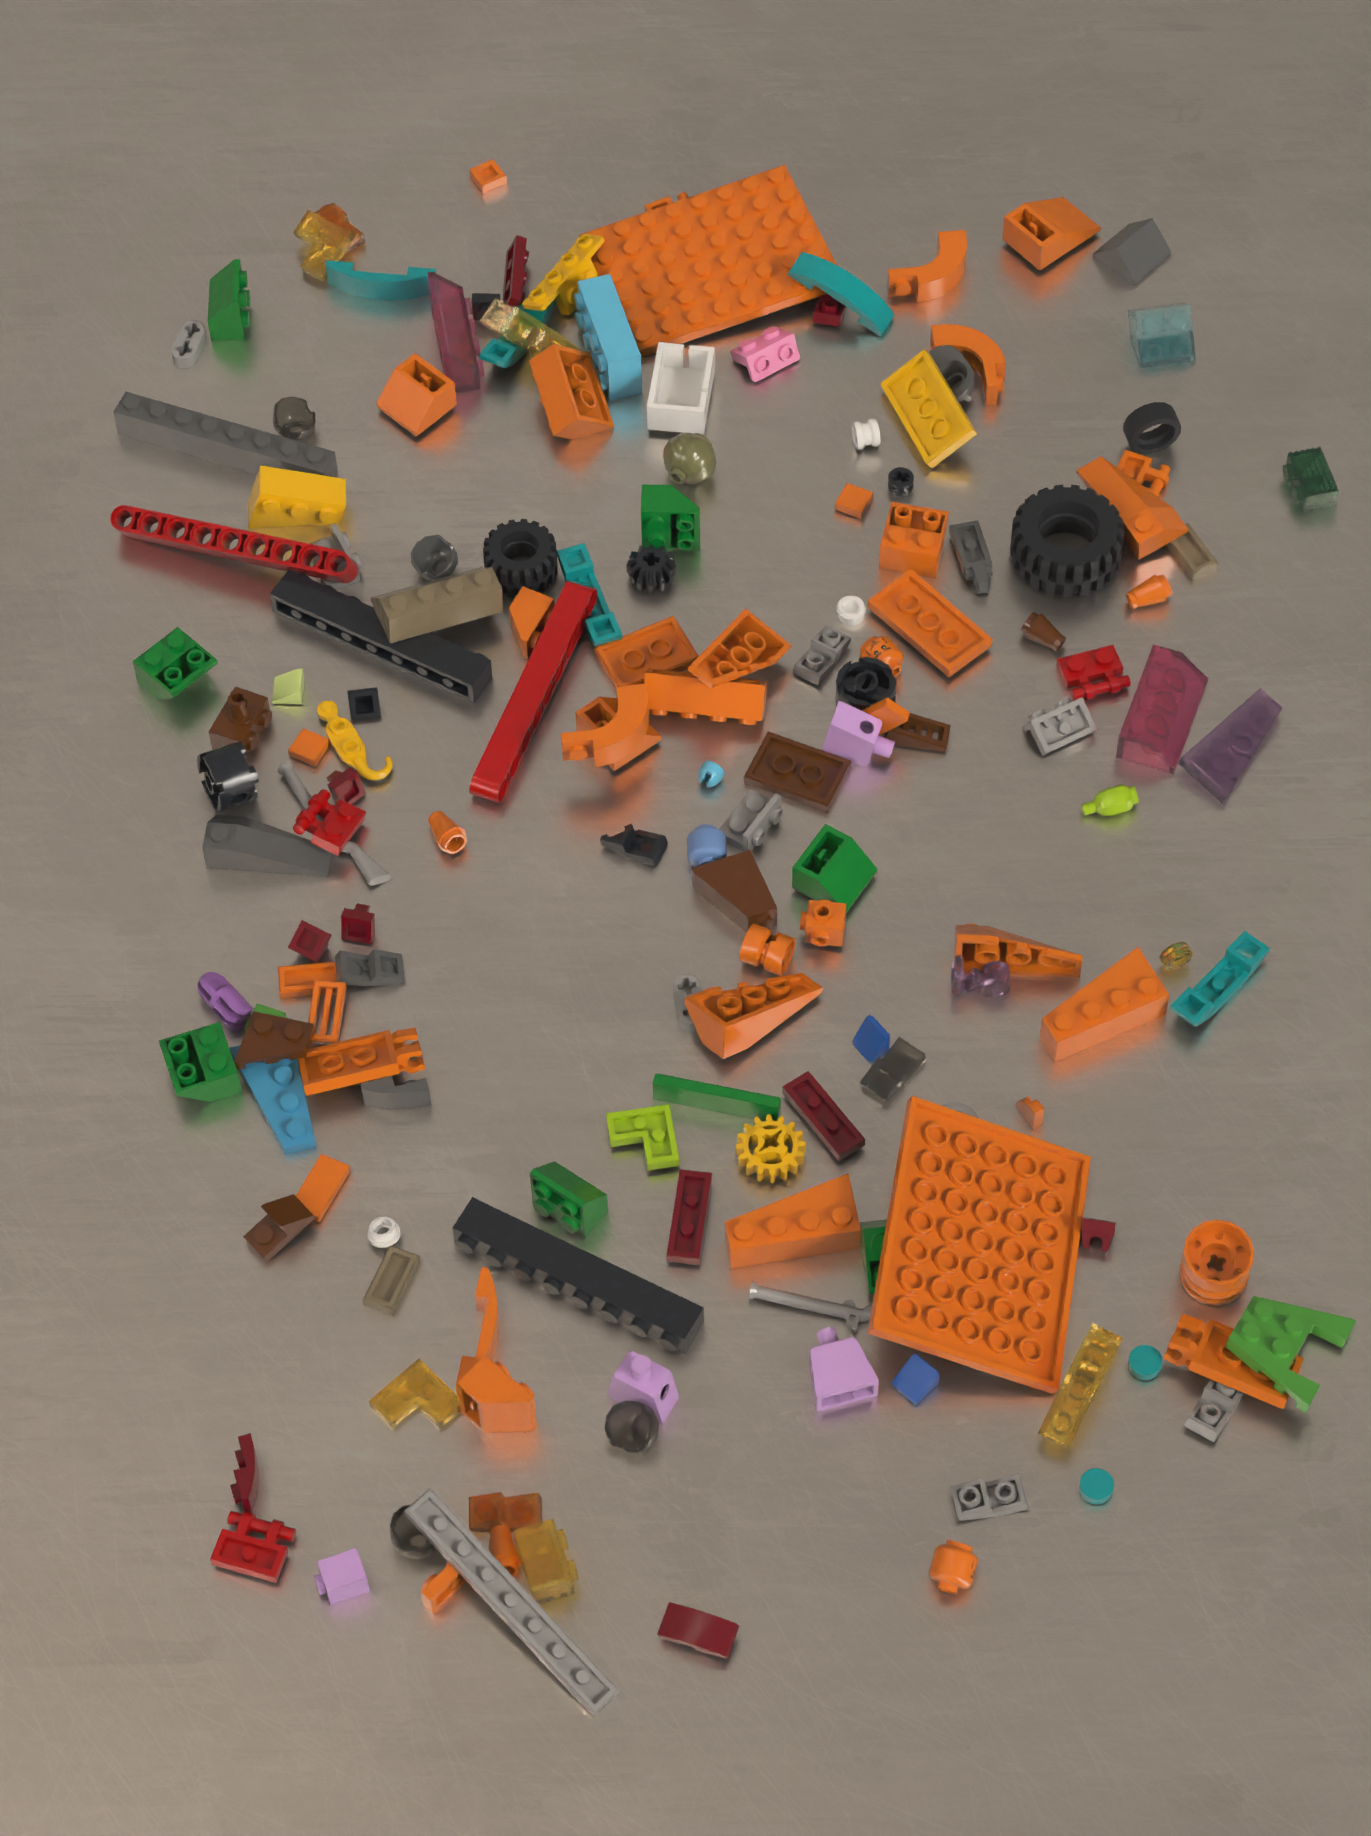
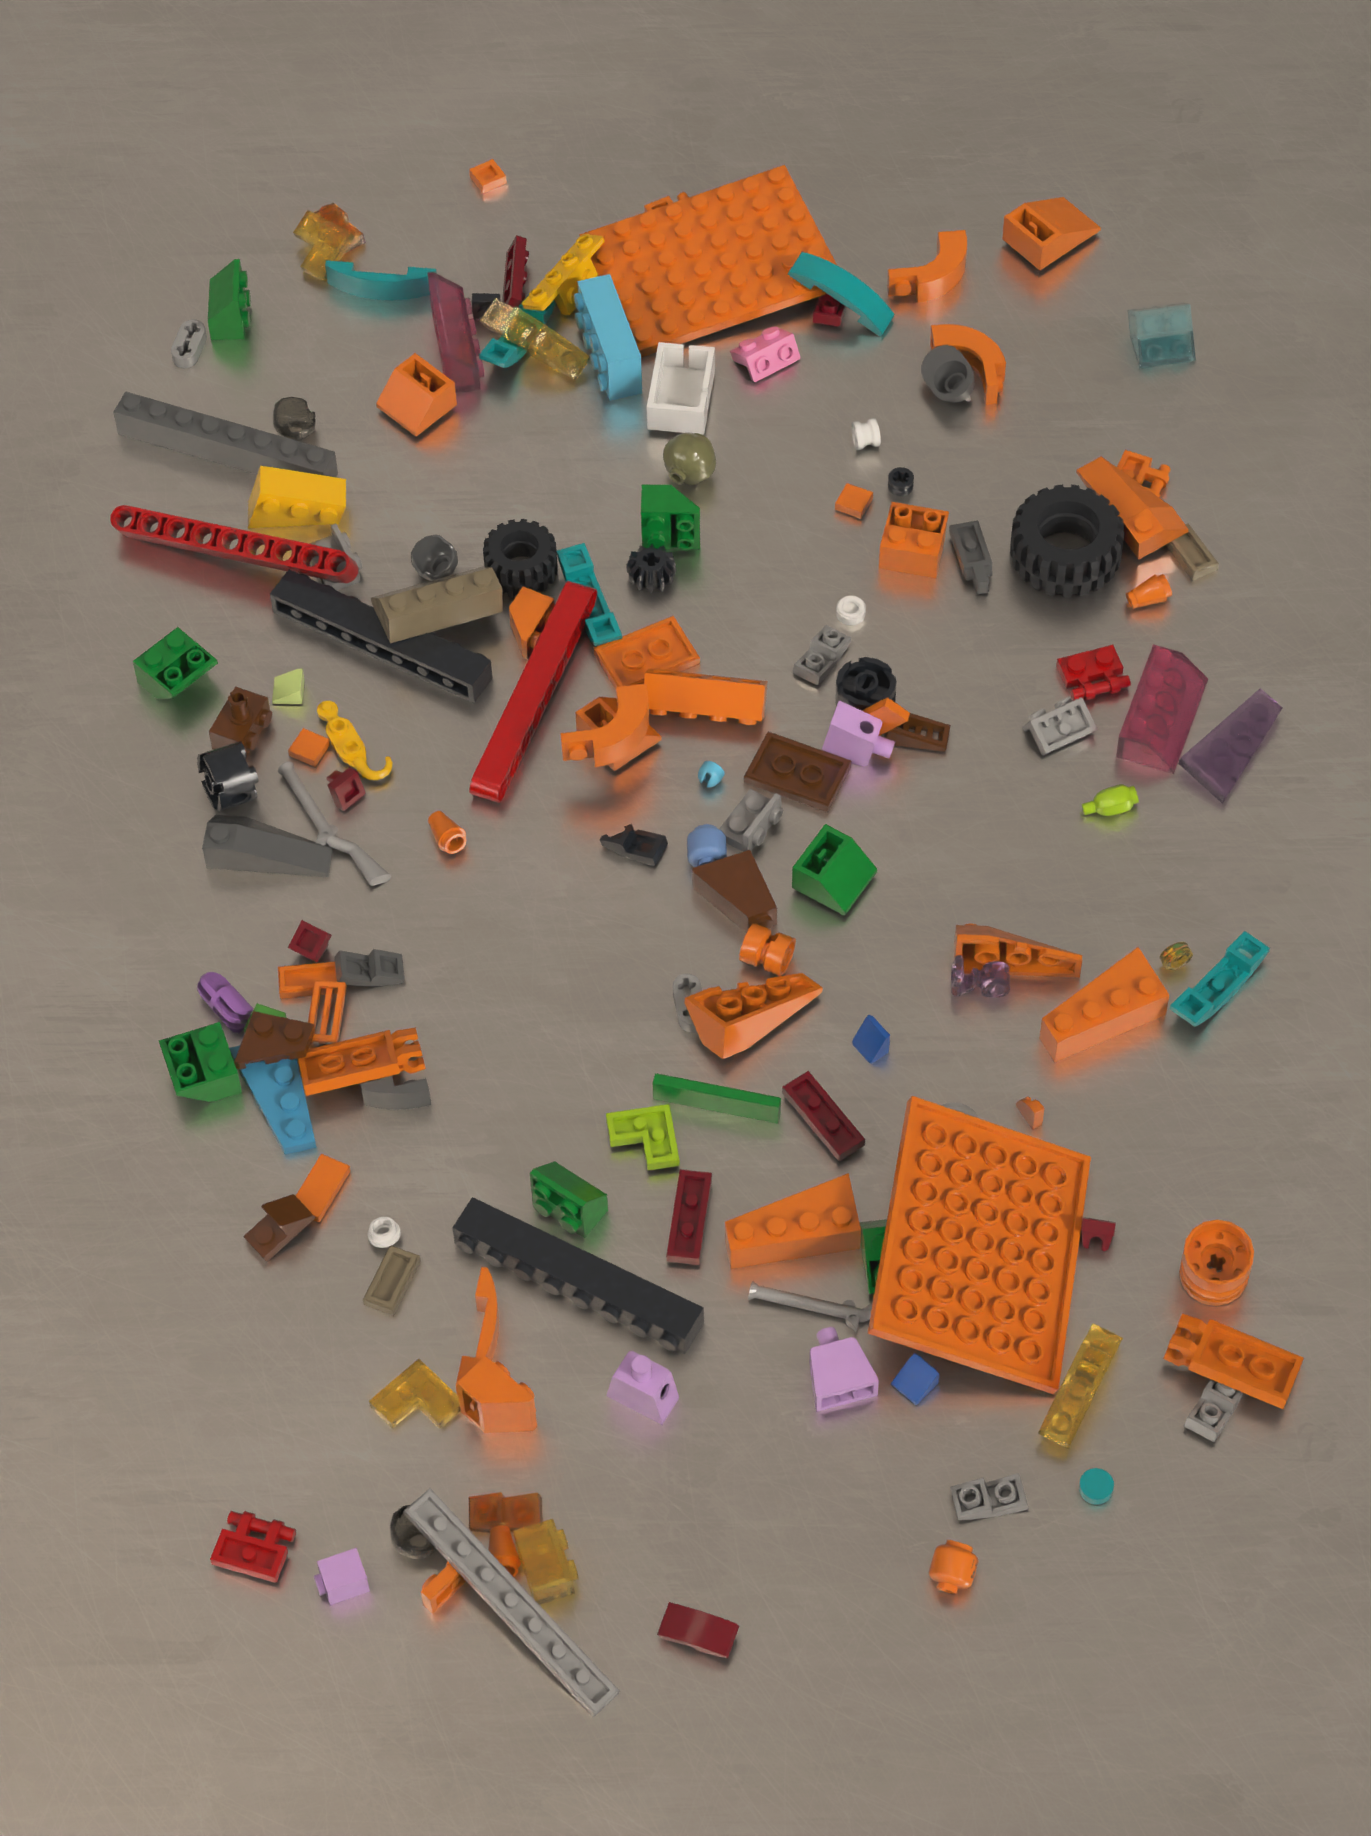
dark red slope [230,1433,259,1513] -> none
red plate [293,789,366,856] -> none
dark red tile [341,903,375,945] -> none
black slope [347,687,381,721] -> none
orange slope [529,344,614,439] -> none
clear smoke hair [604,1401,660,1453] -> none
orange wedge [687,608,792,688] -> none
yellow gear [735,1114,806,1183] -> none
orange brick [800,899,846,947] -> none
orange head [859,636,904,678] -> none
clear smoke slope [860,1037,926,1101] -> none
orange plate [867,569,993,678] -> none
yellow plate [880,349,977,468] -> none
reddish brown cone [1020,612,1066,652] -> none
dark grey slope [1093,218,1171,285] -> none
black tyre [1123,402,1181,454] -> none
teal tile [1128,1345,1162,1380] -> none
bright green wing [1225,1296,1356,1413] -> none
clear green brick [1283,446,1339,512] -> none

